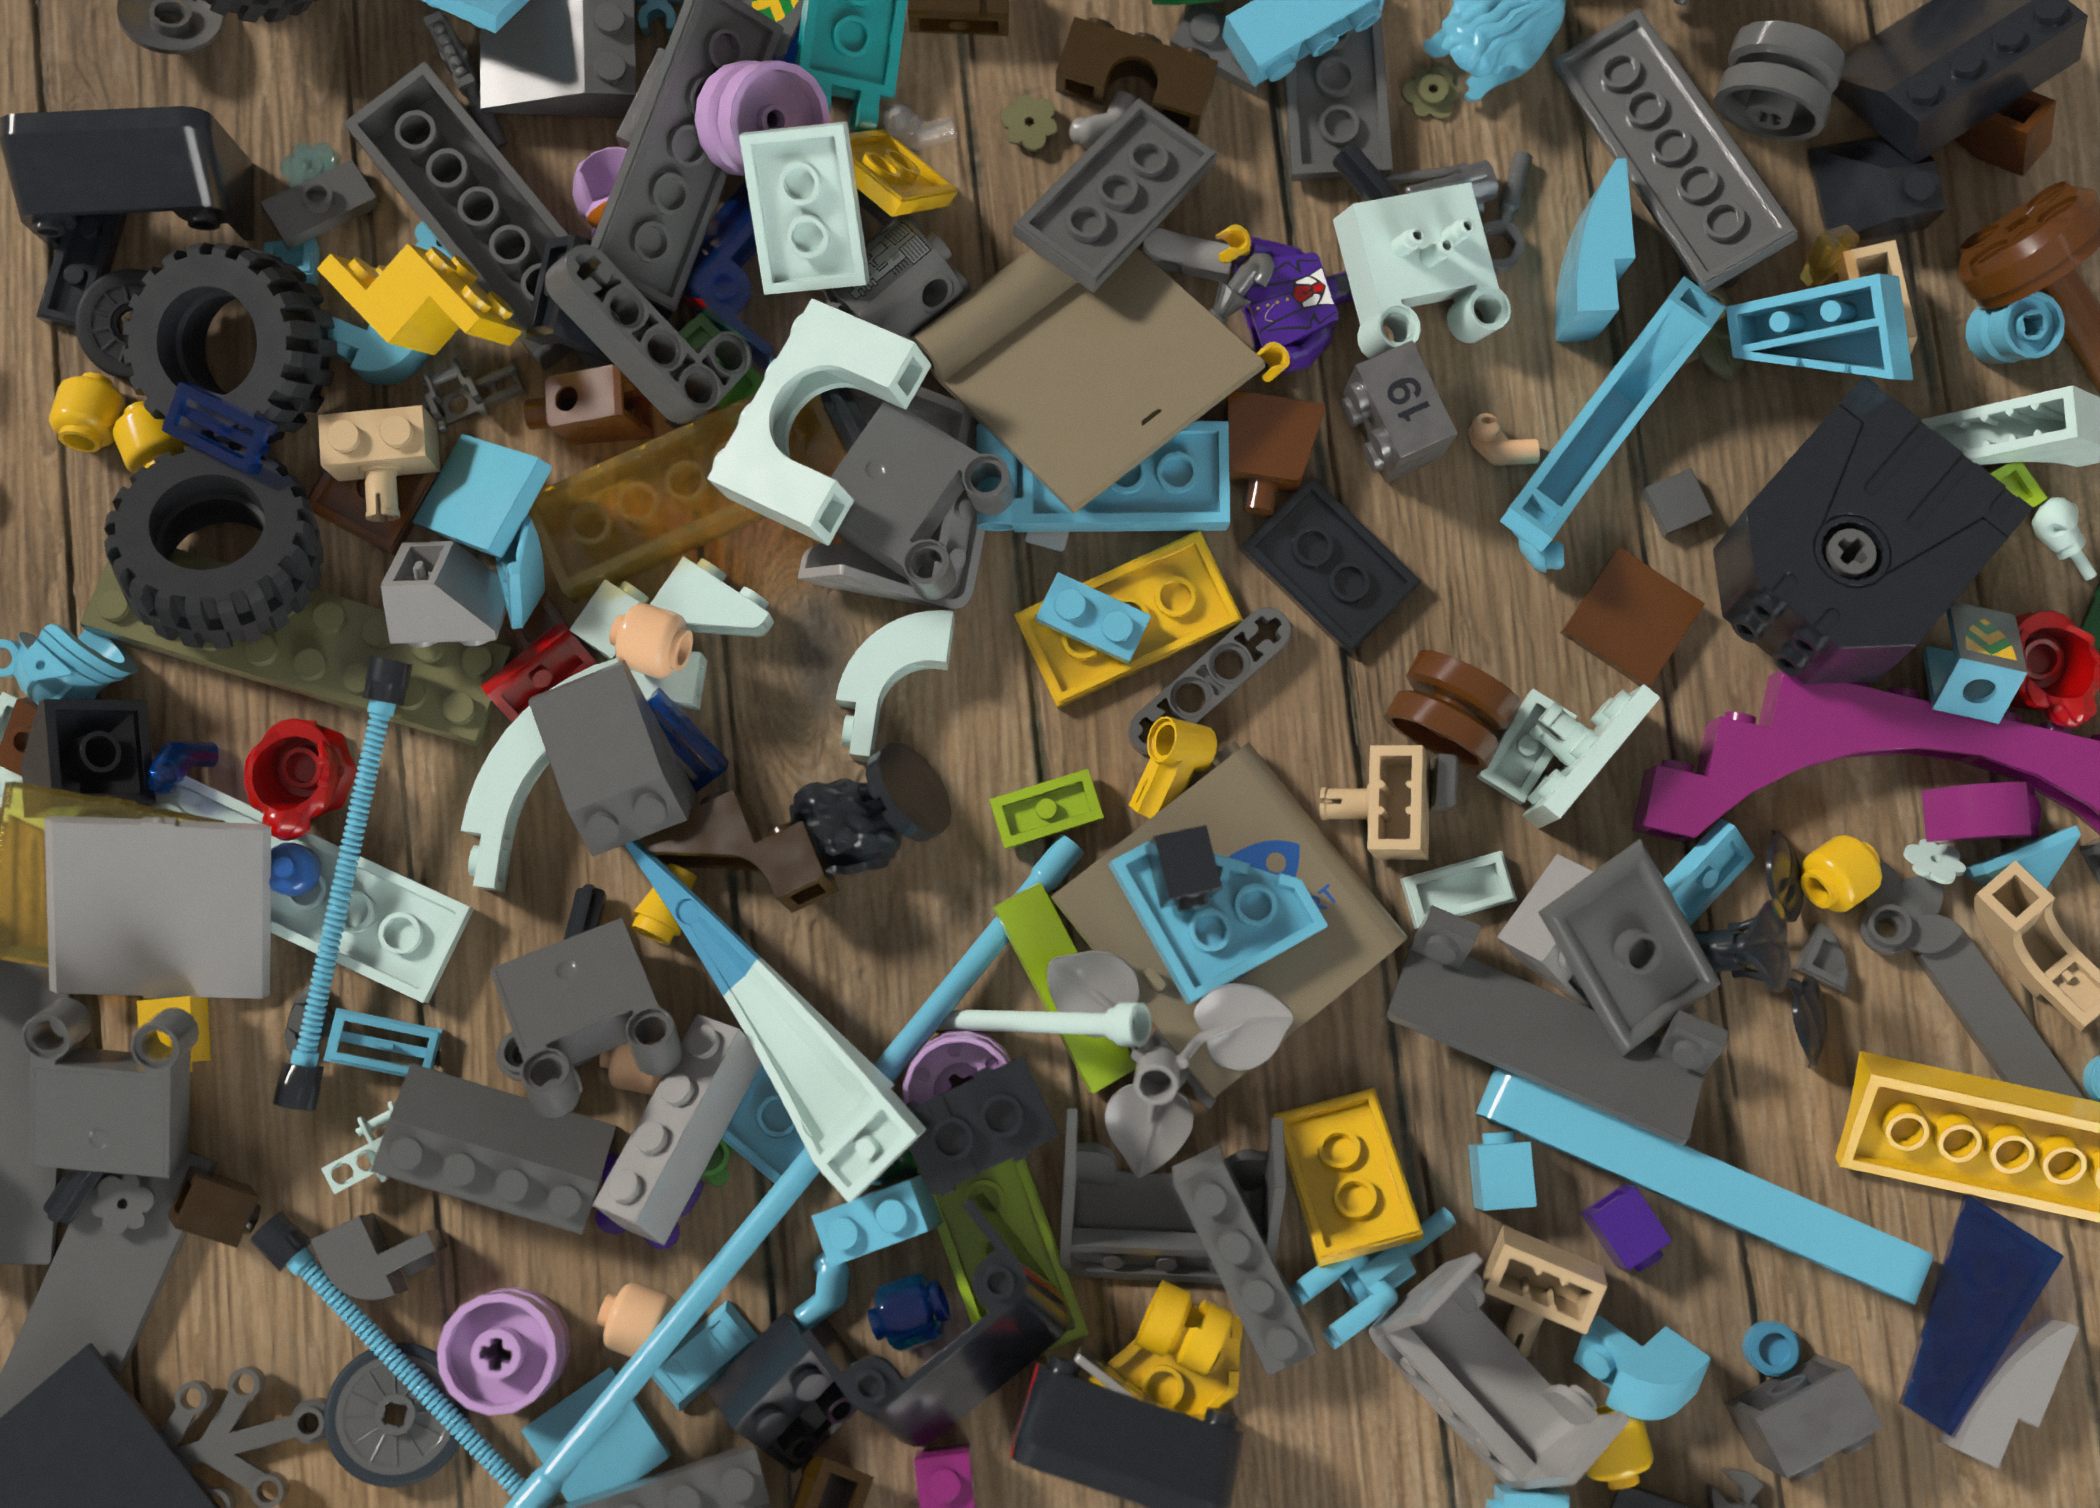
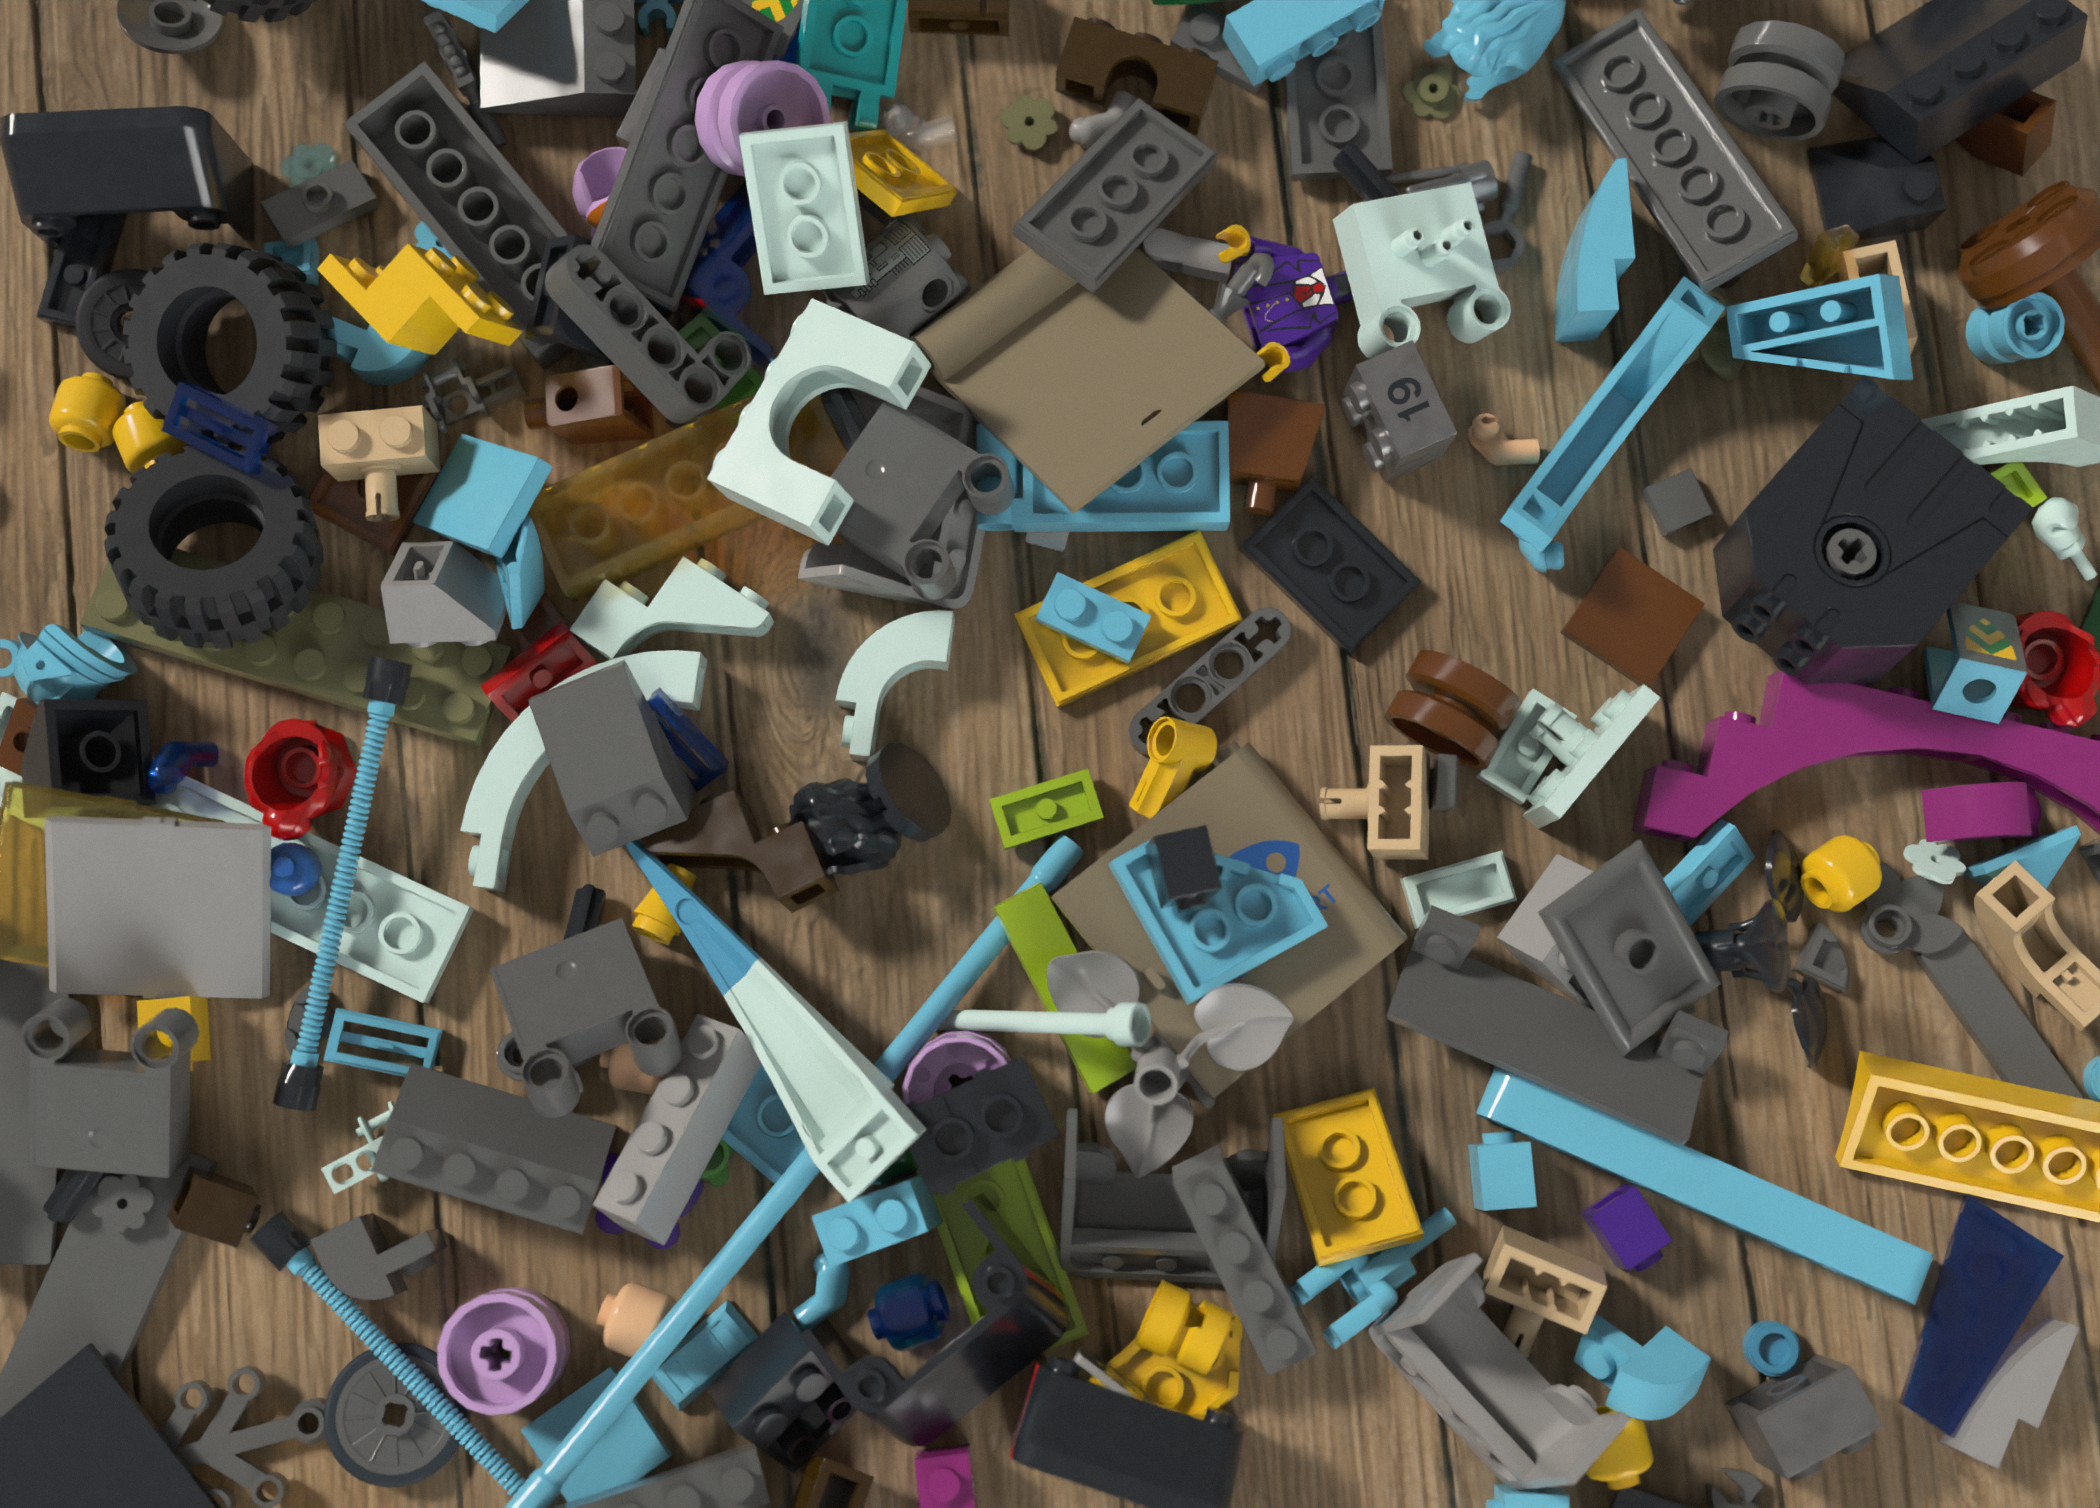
light nougat head [609,603,693,679] -> none

